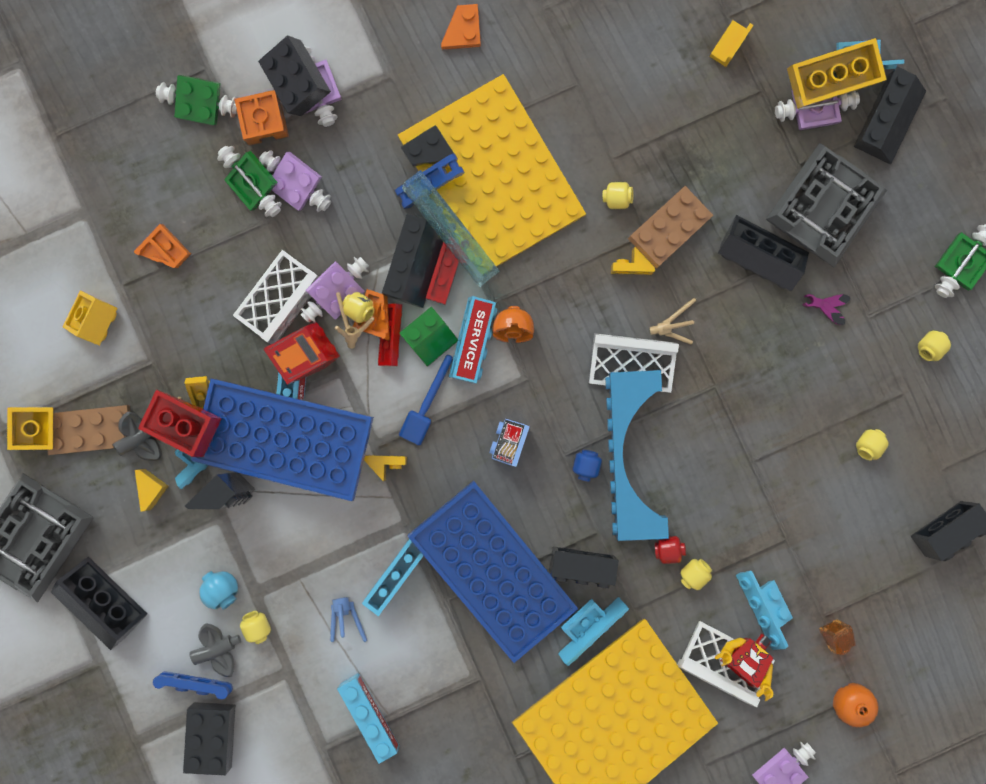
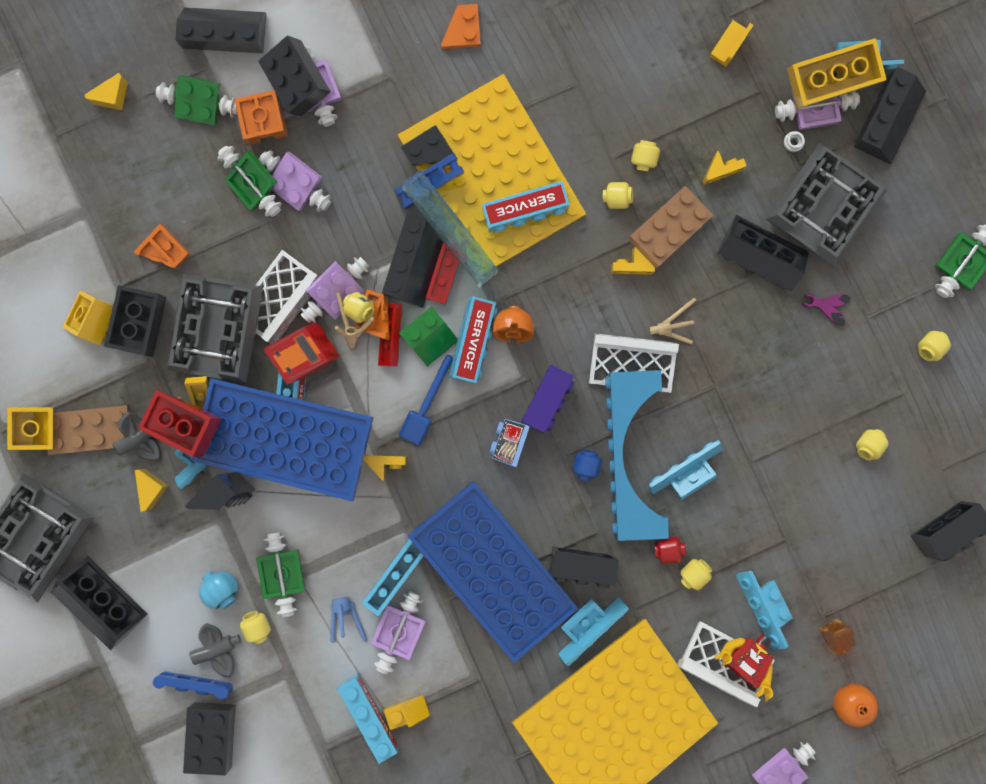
none -> yellow slope [84,73,128,110]
none -> black brick [104,285,167,357]
none -> dark grey piece [167,274,263,384]
none -> black slope [175,7,266,54]
none -> green plate [256,532,306,617]
none -> lavender plate [371,591,426,674]
none -> yellow slope [383,695,430,730]
none -> brick [482,181,570,233]
none -> dark purple brick [521,365,575,433]
none -> light yellow head [631,140,660,171]
none -> medium azure bracket [649,440,722,500]
none -> yellow slope [703,151,747,185]
none -> white plate [784,131,805,152]

